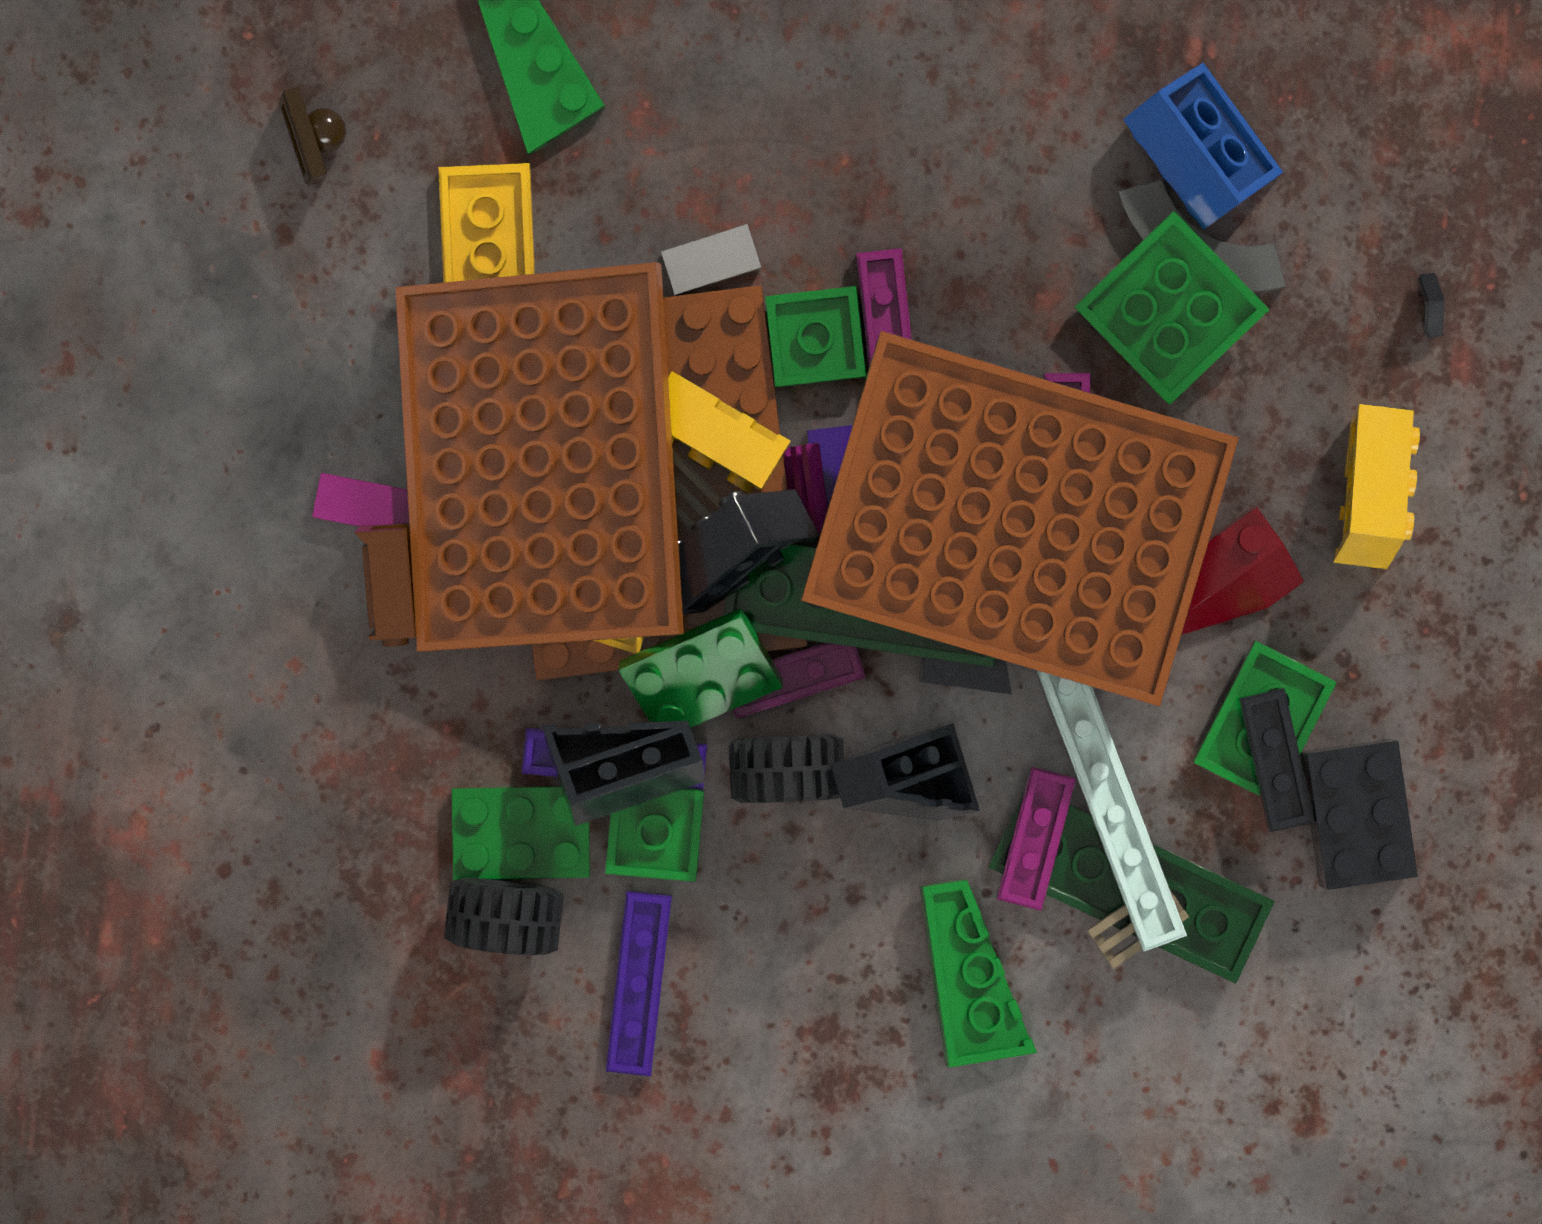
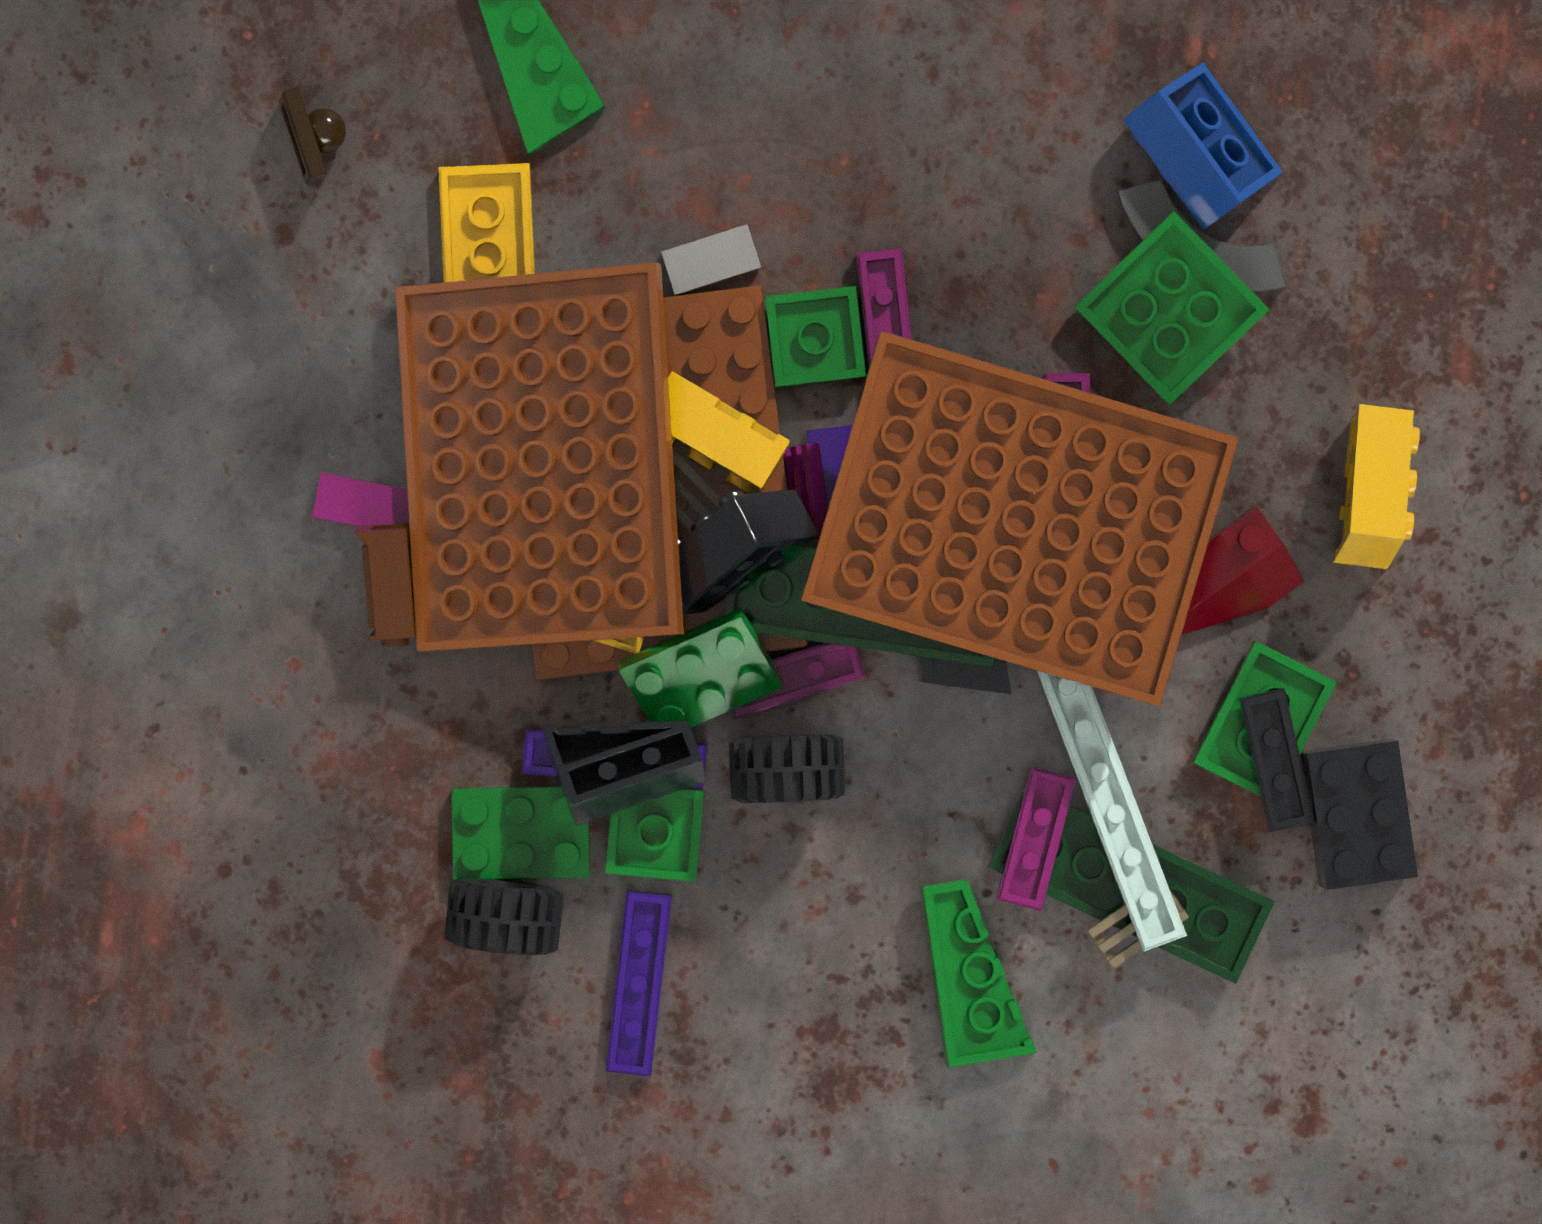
black wedge [830,723,980,821] -> none
black tile [1418,273,1445,338] -> none

